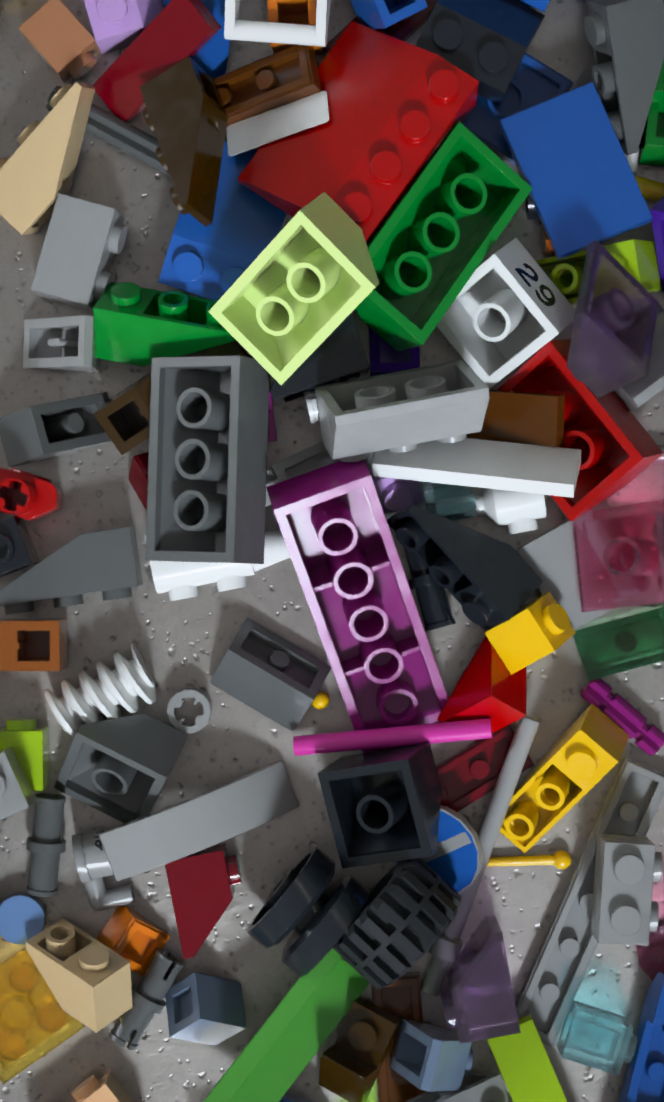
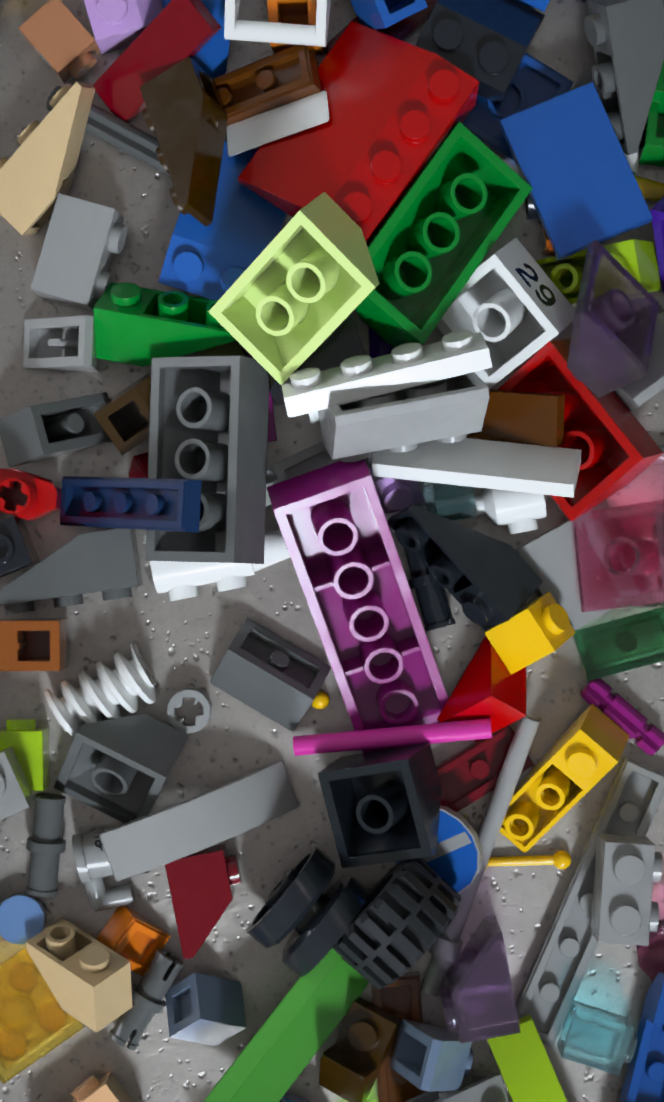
none -> dark blue tile [60,476,202,533]
none -> white plate [281,330,492,417]

